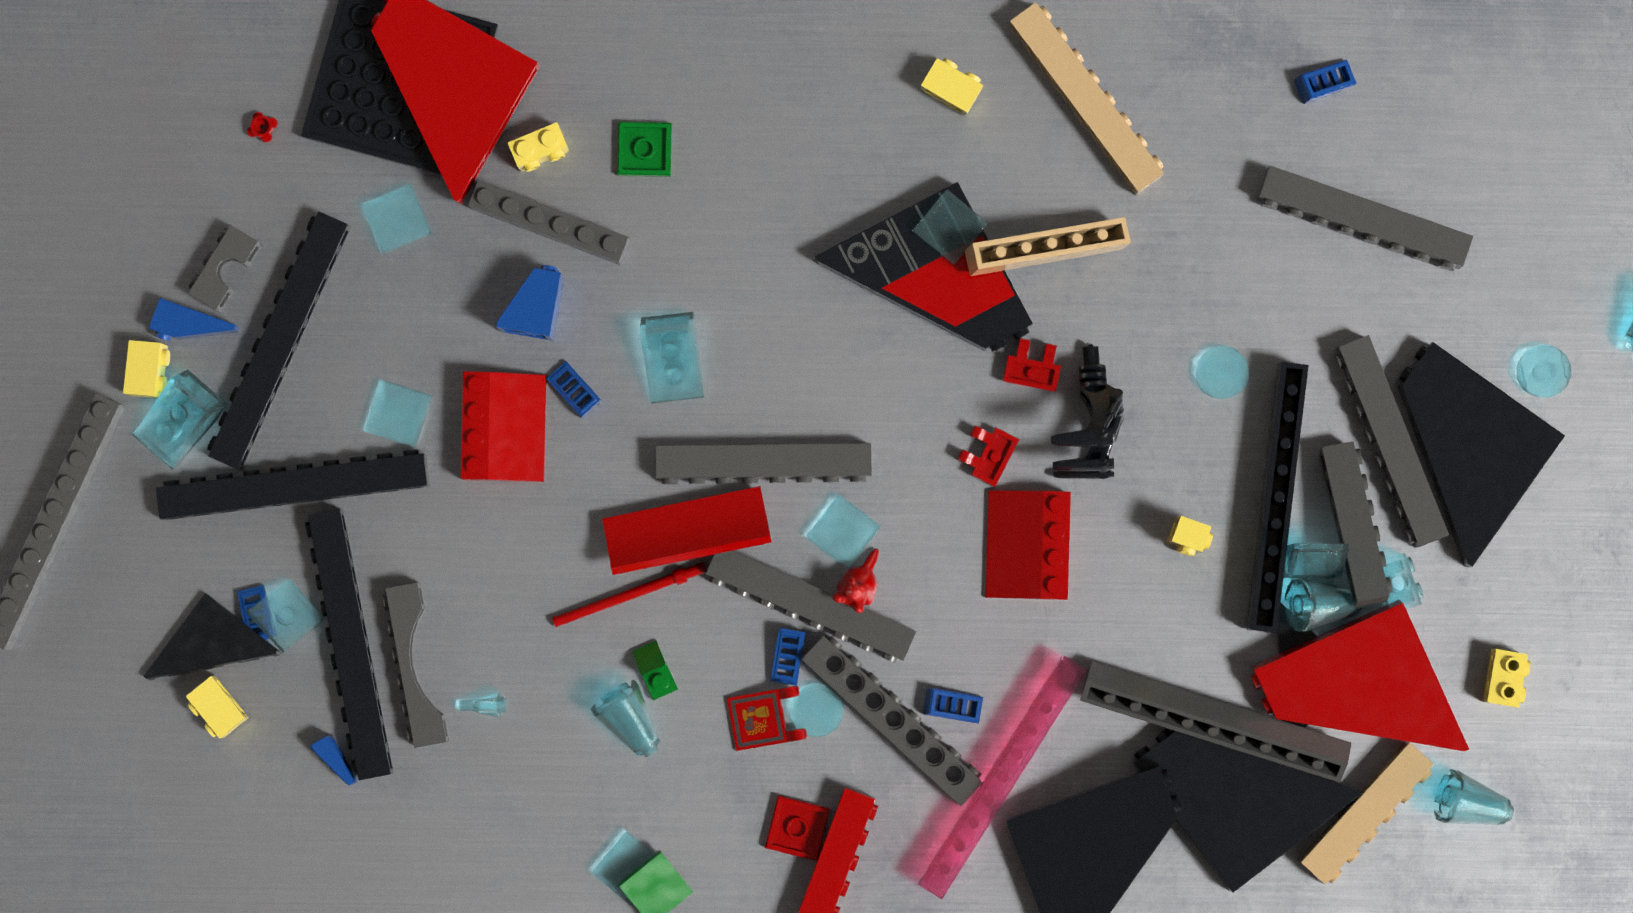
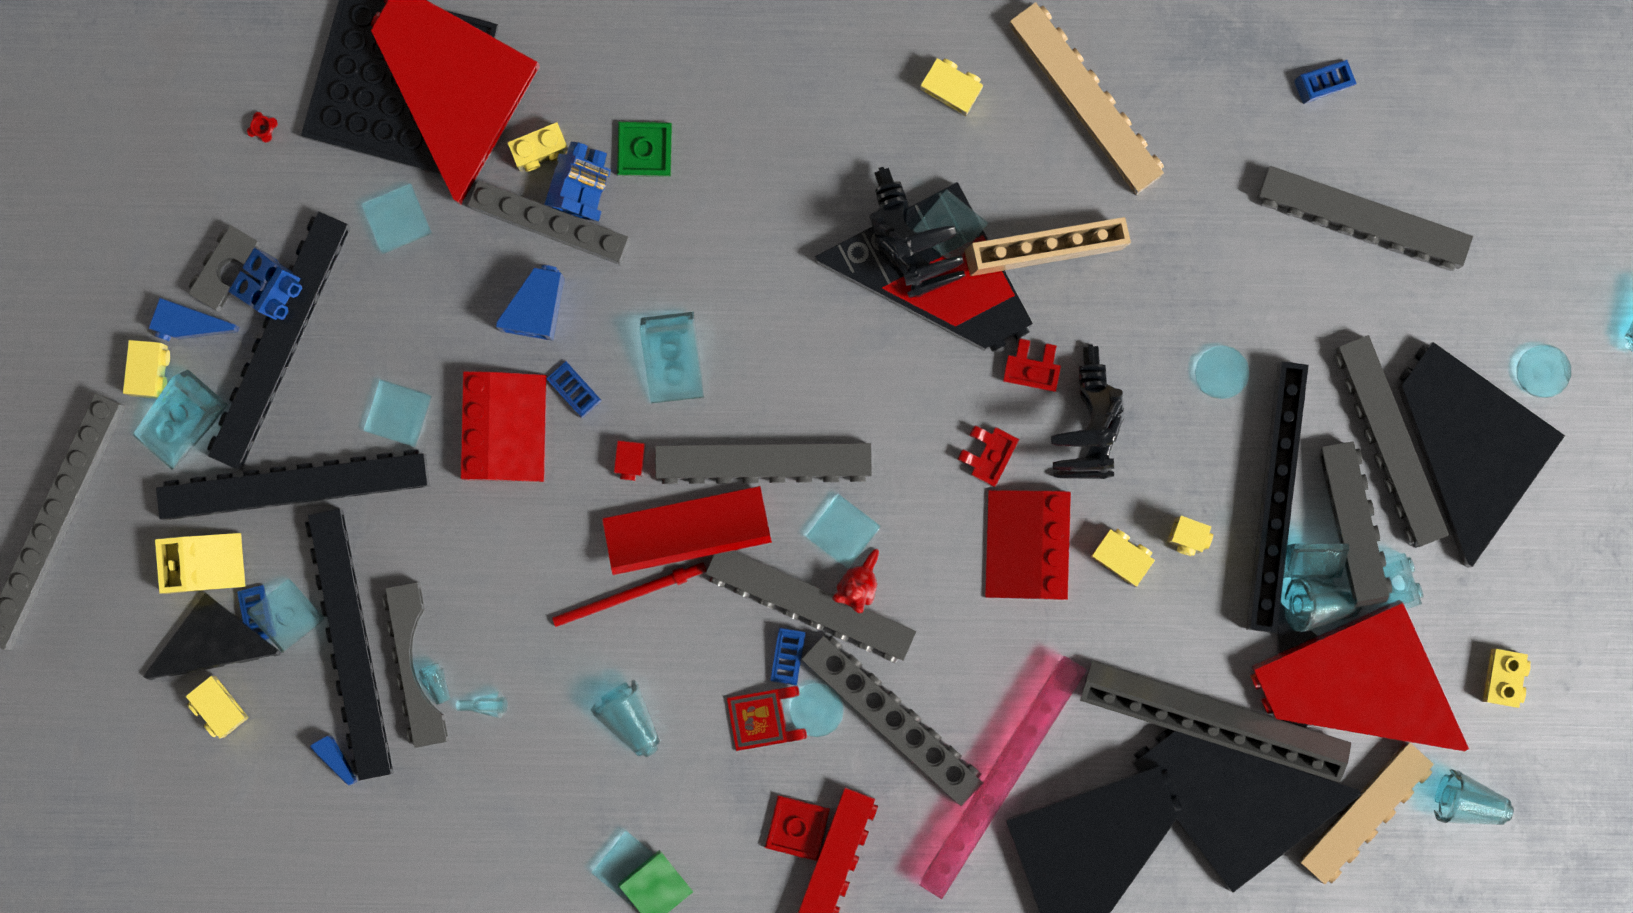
green slope [632,640,678,701] -> none
blue slope [923,688,983,724] -> none
none -> light yellow slope [155,533,246,594]
none -> blue hips [228,247,302,320]
none -> clear light blue cone [418,663,451,705]
none -> blue hips [544,141,611,222]
none -> red brick [614,441,646,481]
none -> black piece [870,167,965,298]
none -> light yellow brick [1090,528,1155,587]

